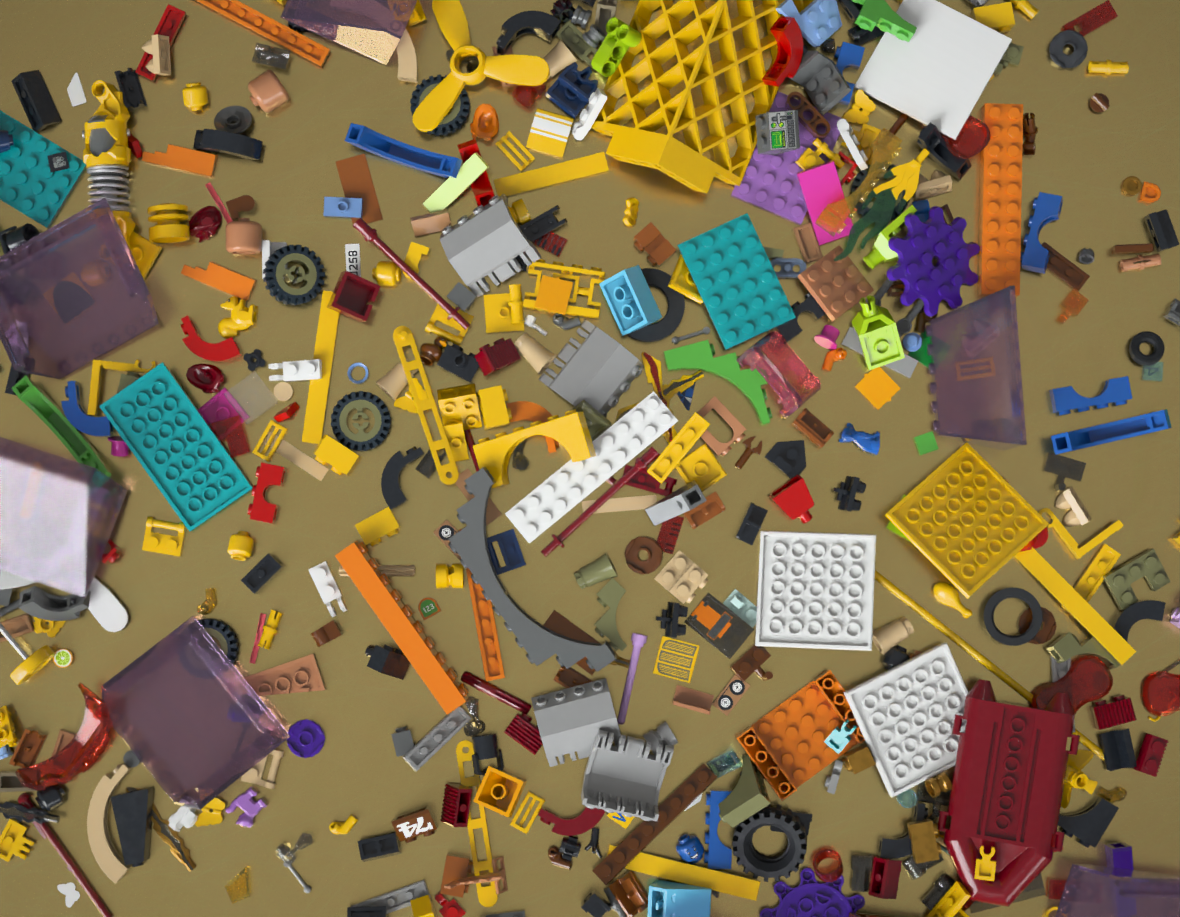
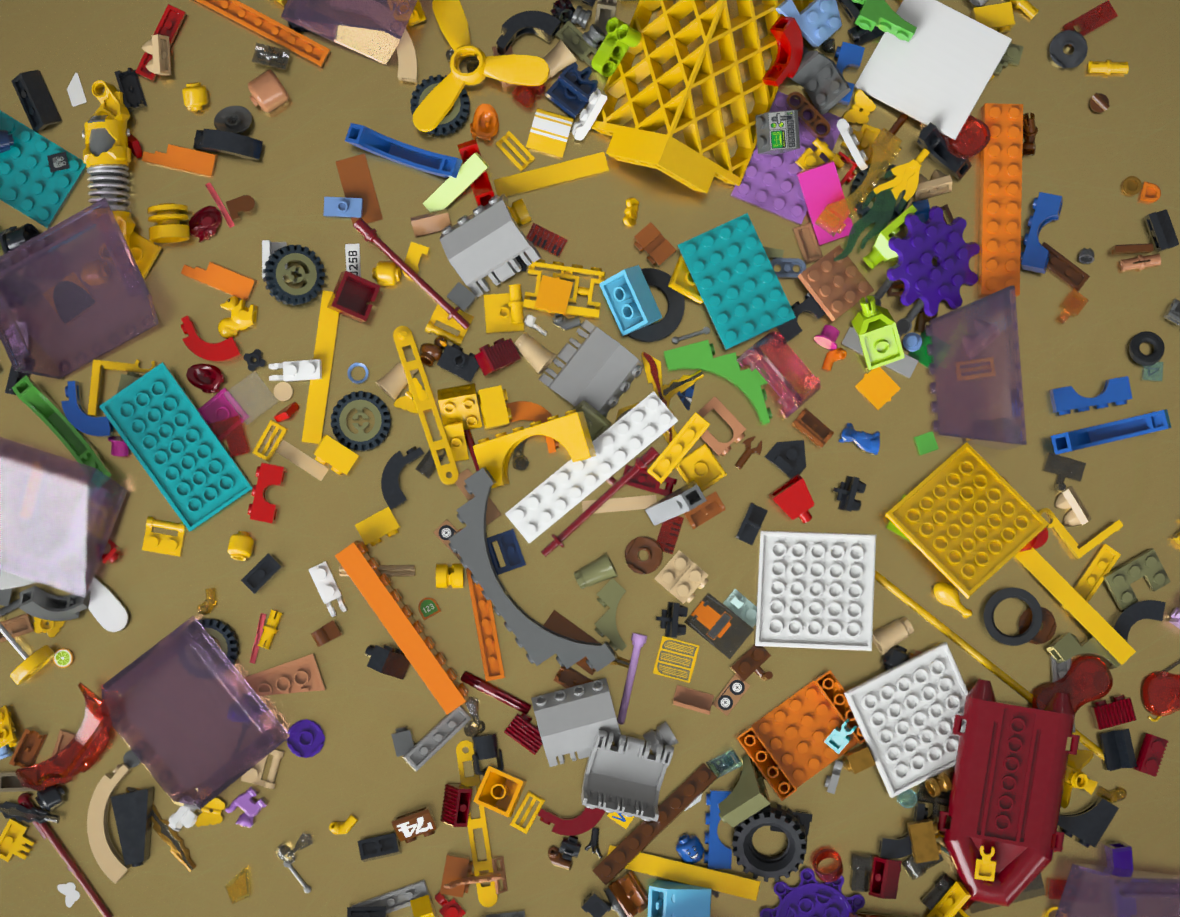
nougat head [226,218,262,255] -> none
black hinge [519,205,568,242] -> none

